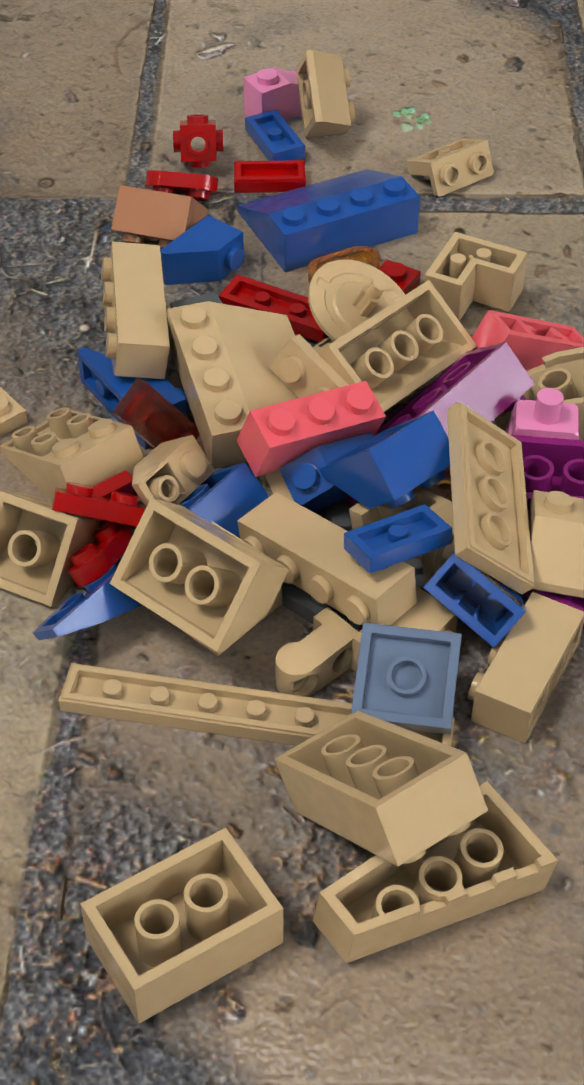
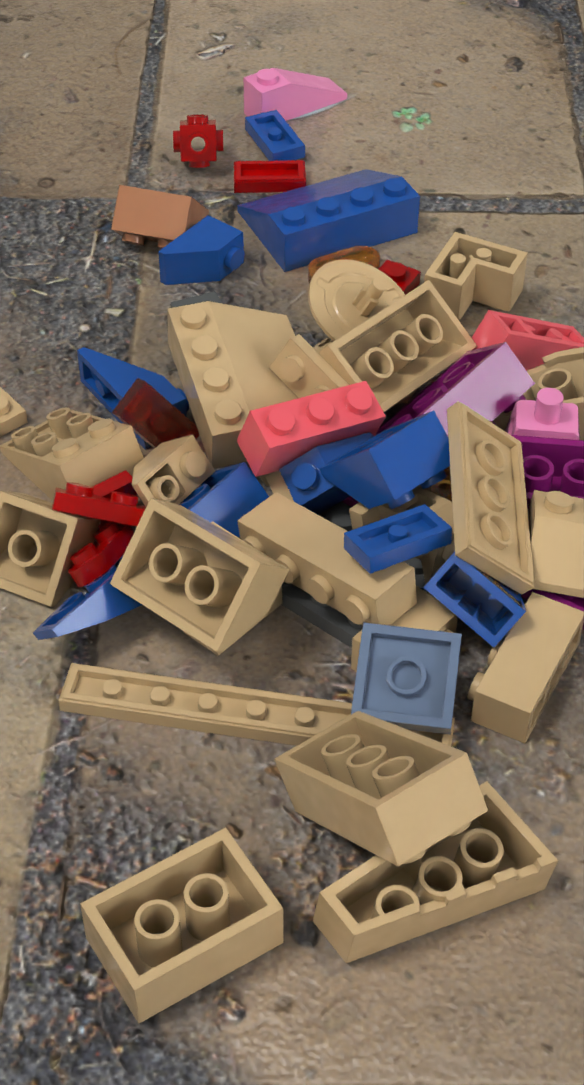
tan wedge [101,241,170,379] -> none
red plate [145,170,218,201] -> none
red plate [218,274,328,342] -> none
tan leg [275,607,358,697] -> none
tan slope [296,50,355,138] -> none
tan bracket [406,138,494,197] -> none

